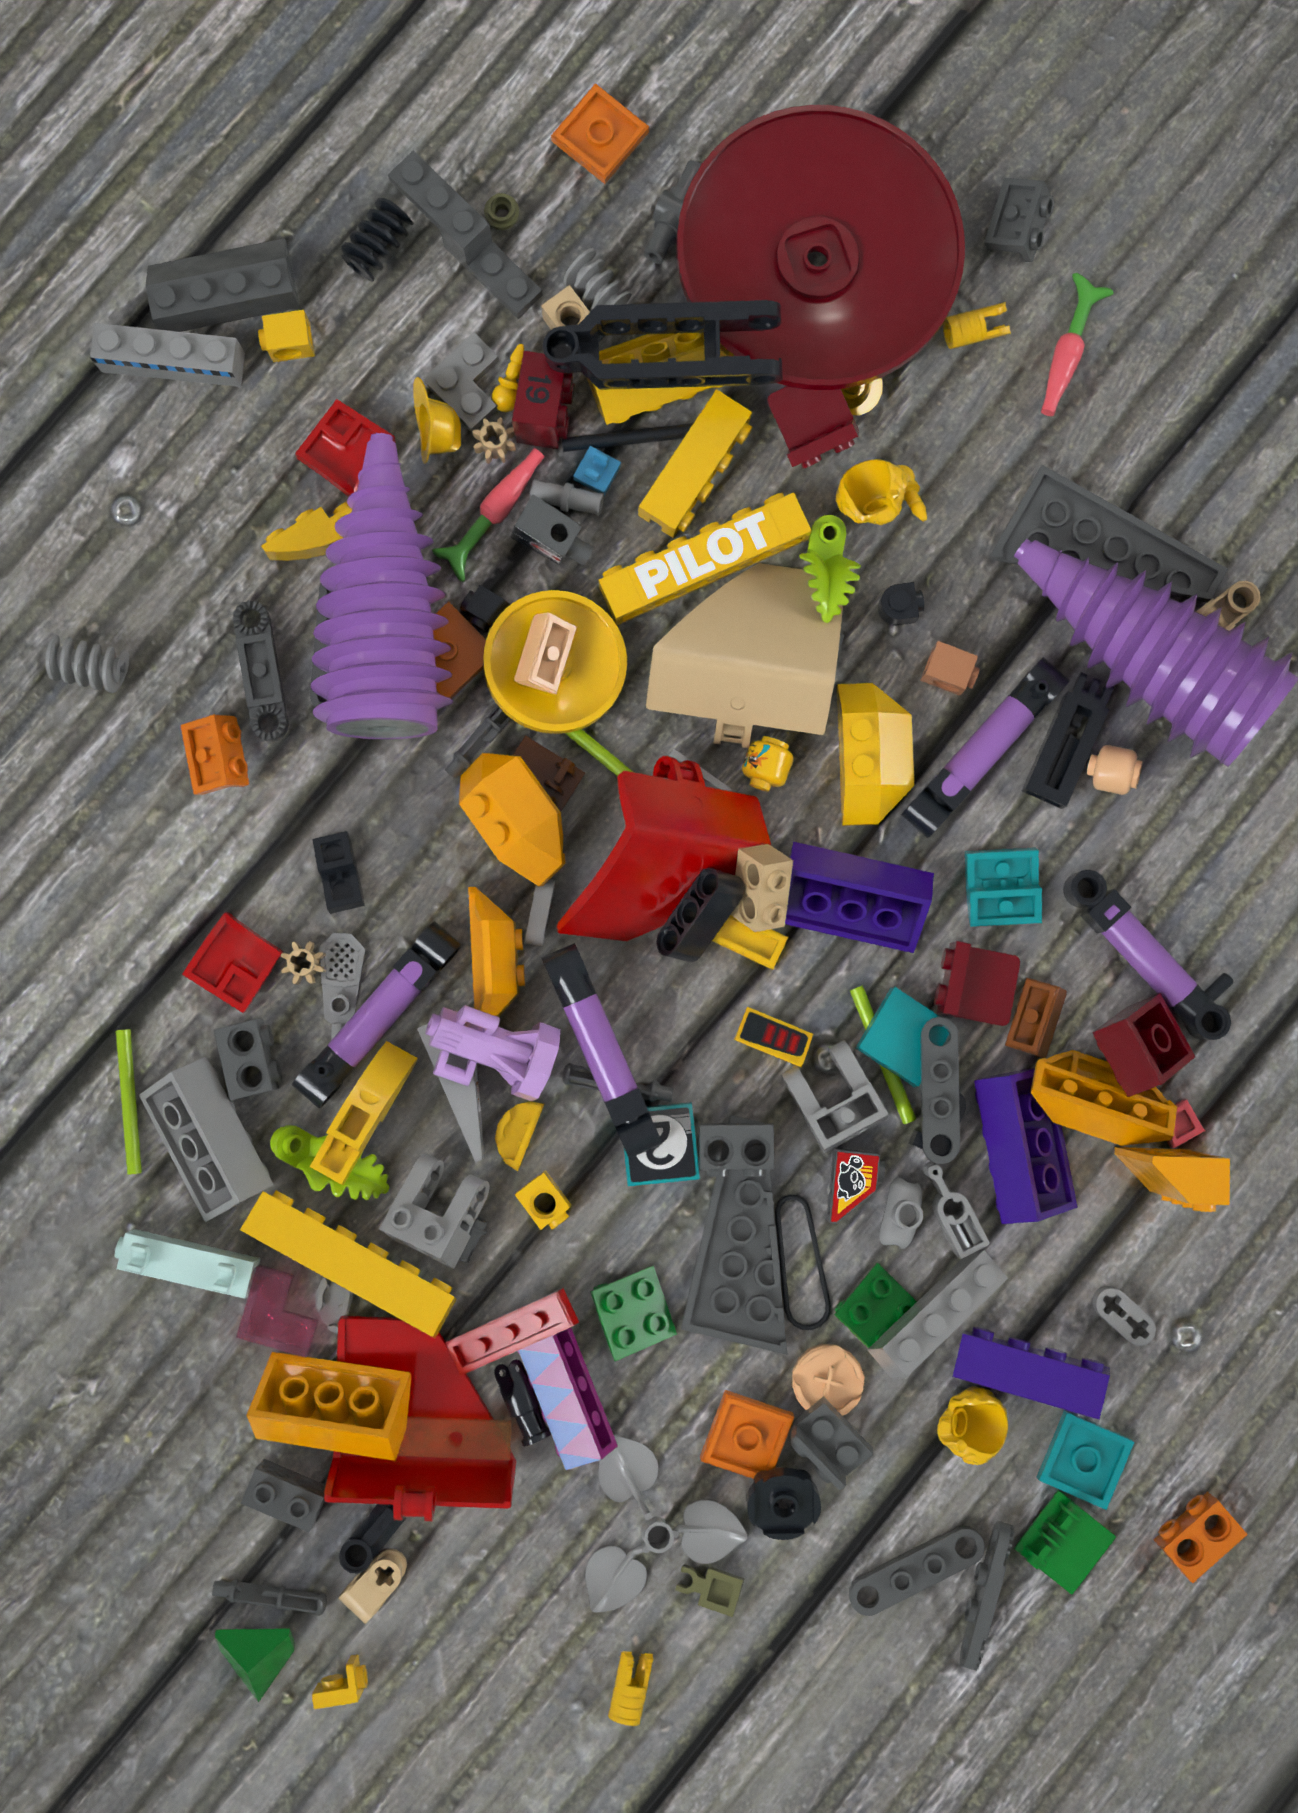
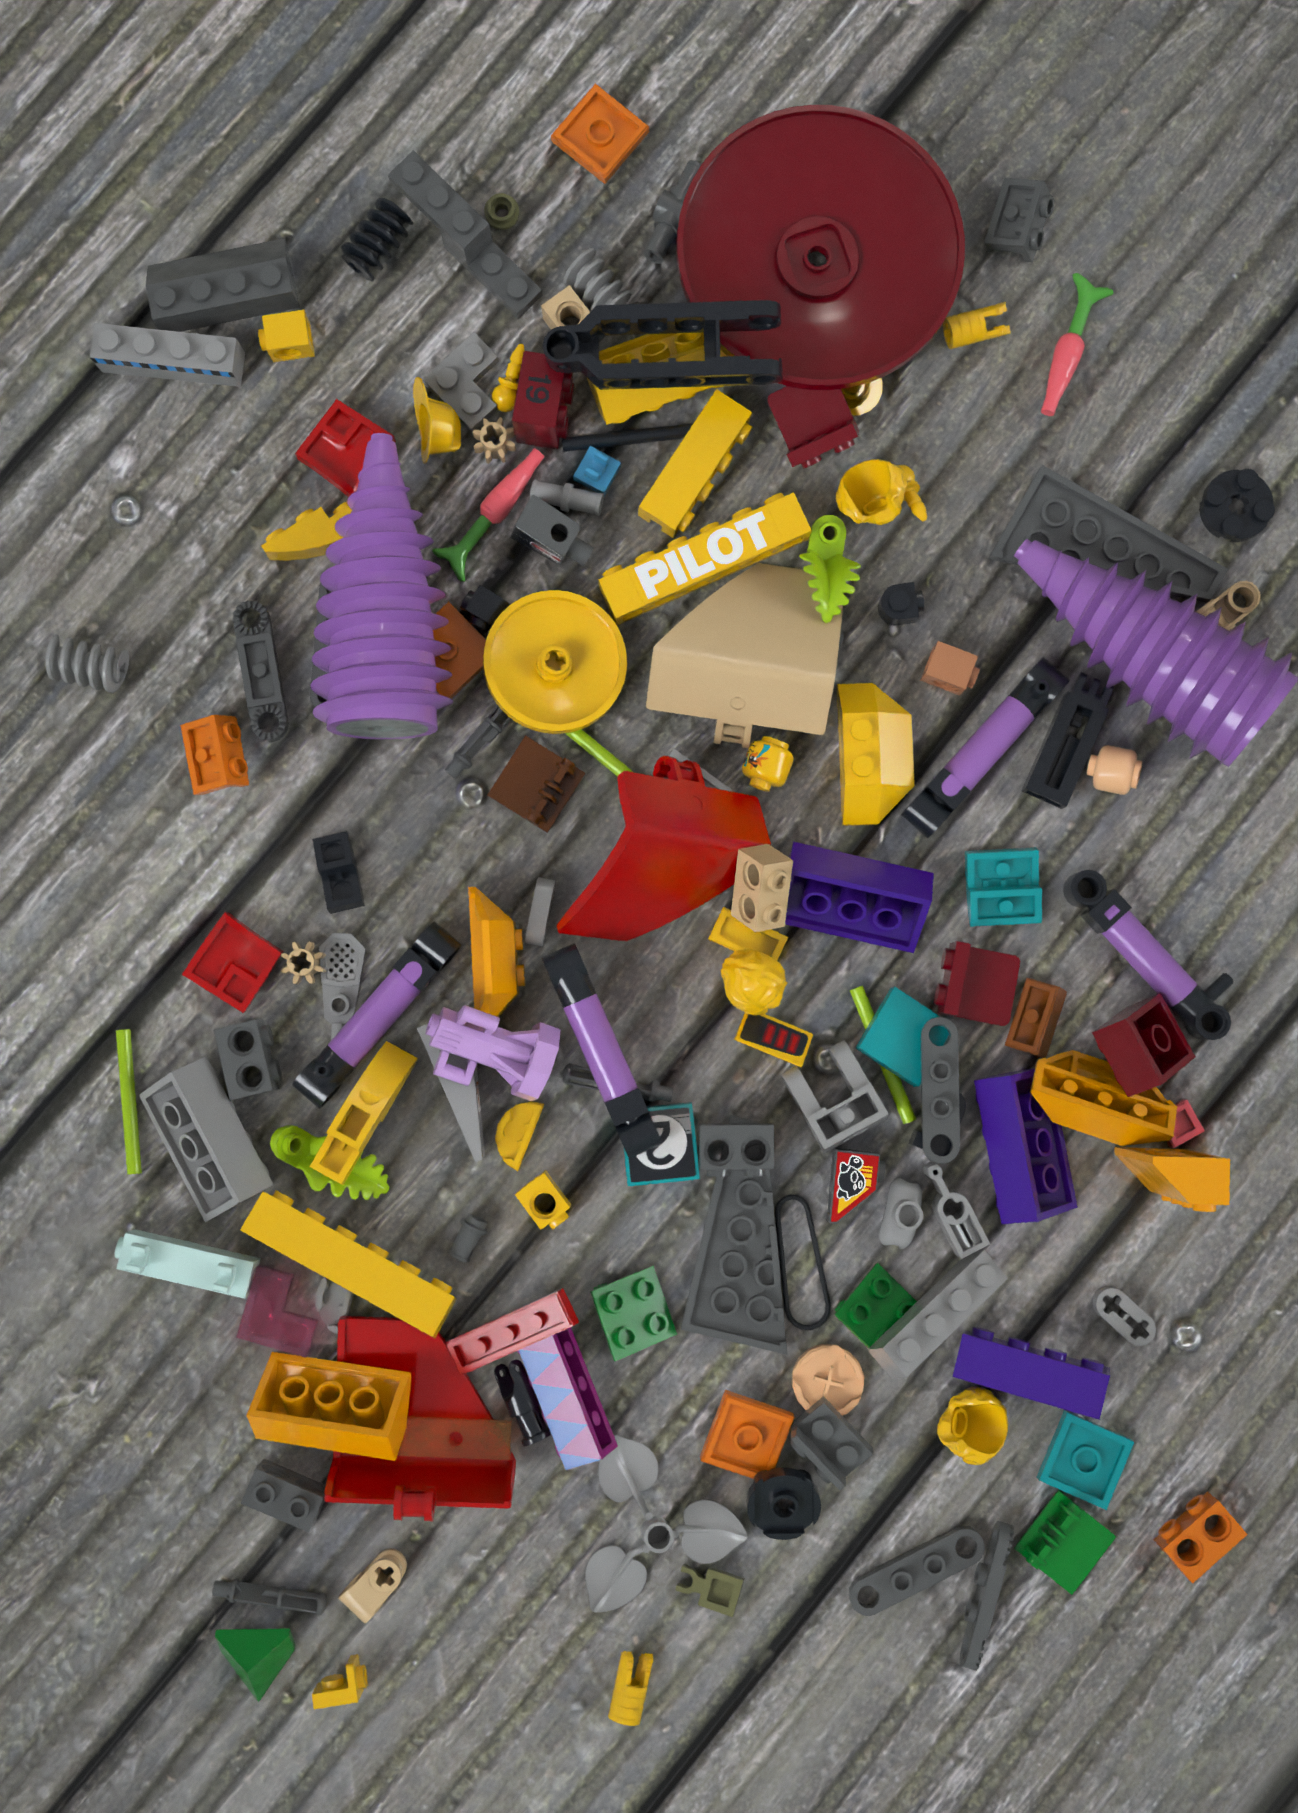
black piece [339,1504,406,1574] -> none
light grey brick [379,1153,490,1269] -> none
light orange wedge [459,753,566,887] -> none
light nougat slope [514,612,577,694] -> none
black beam [656,868,744,962] -> none
none -> yellow hair [720,949,787,1016]
none -> black plate [1199,469,1275,542]

